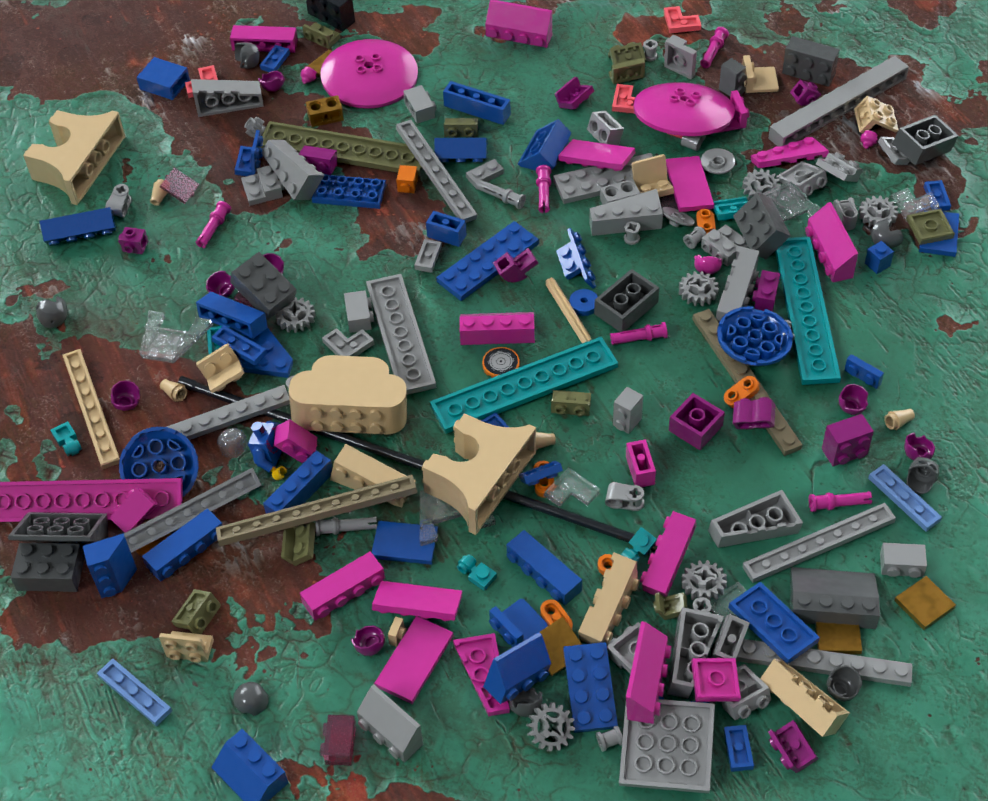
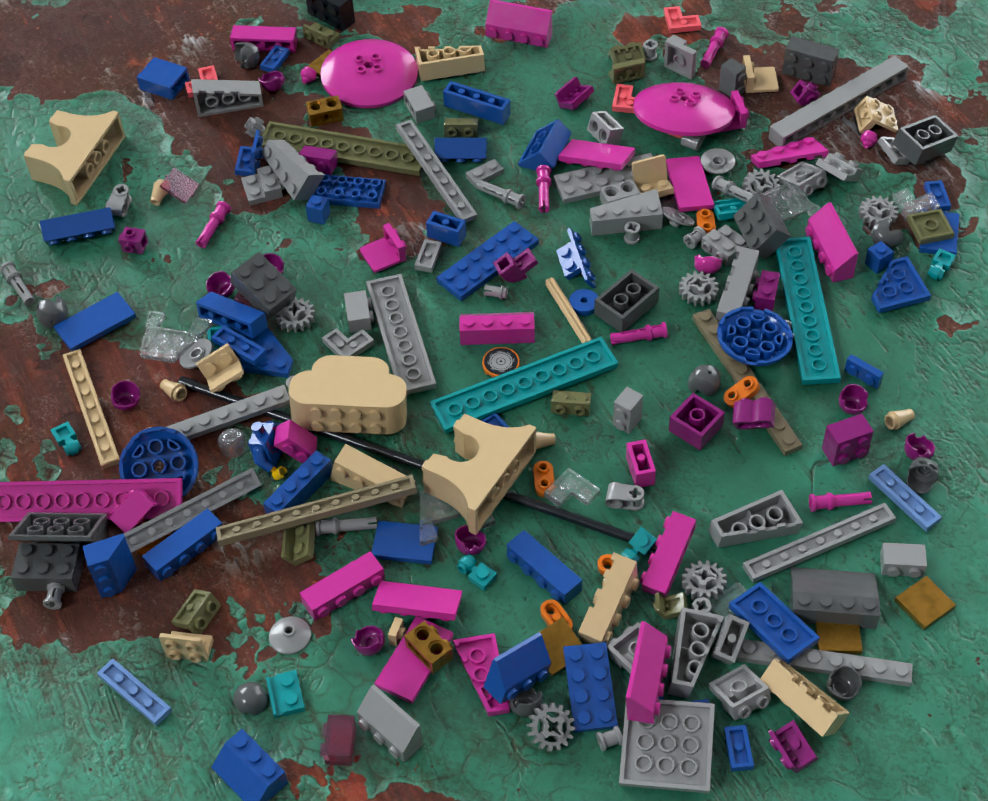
orange brick [396,165,418,193] -> none
blue bracket [489,599,547,647] -> none
blue plate [519,461,563,486] -> none
dark pink tile [691,658,741,702] -> none
light grey piece [833,197,858,230] -> none
none -> light grey pin [0,261,35,306]
none -> light grey bush [43,582,65,610]
none -> blue tile [53,292,137,352]
none -> light grey dish [179,339,213,369]
none -> teal plate [266,670,305,719]
none -> light grey dish [269,616,311,655]
none -> blue brick [306,195,331,225]
none -> dark pink bracket [360,223,407,273]
none -> pearl gold brick [404,621,453,674]
none -> tan wedge [415,46,485,81]
none -> magenta hair [455,525,486,555]
none -> light grey pin [484,284,508,300]
none -> dark grey helmet [687,365,721,396]
none -> light grey pin [711,175,754,203]
none -> blue plate [871,256,931,313]
none -> teal plate [927,248,956,281]

